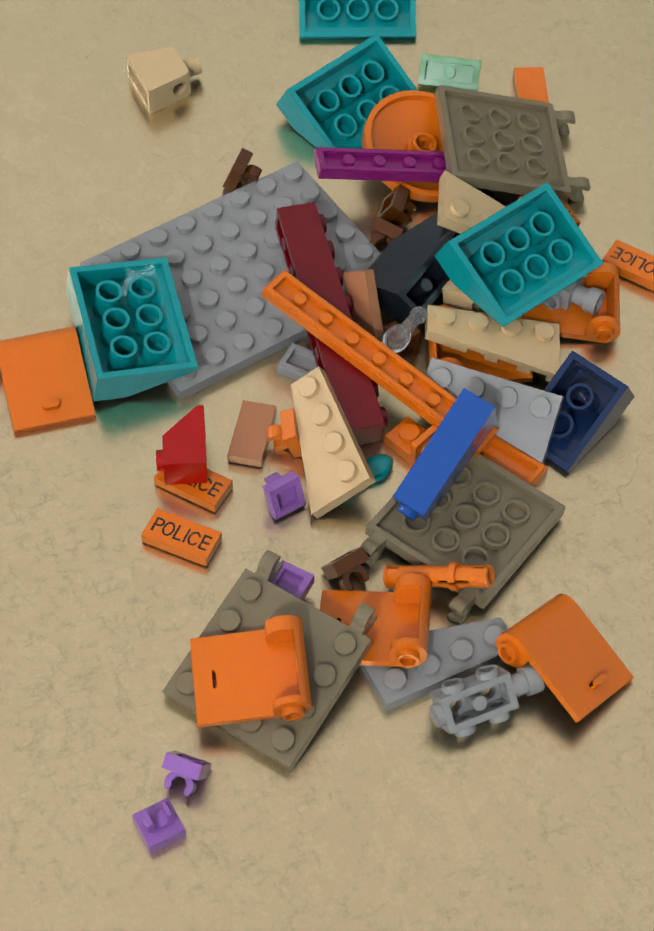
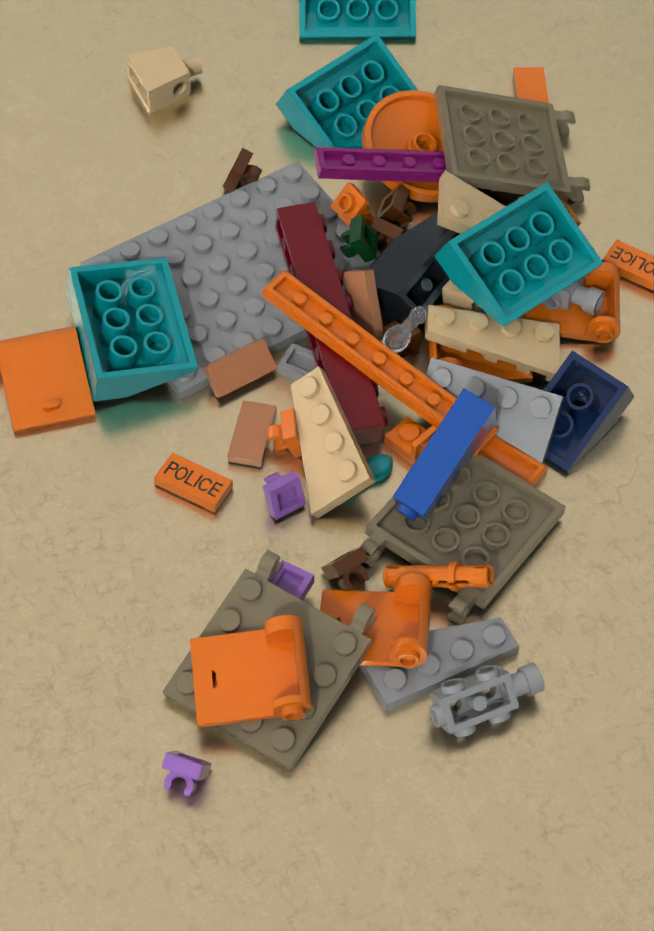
medium lavender tile [132,798,186,854] -> none
orange tile [141,508,222,567] -> none
red slope [156,405,208,485] -> none
plate [418,54,481,91] -> none
orange door [496,594,635,723] -> none
none -> nougat tile [202,338,277,398]
none -> orange bracket [330,182,375,227]
none -> dark green tile [340,215,378,263]

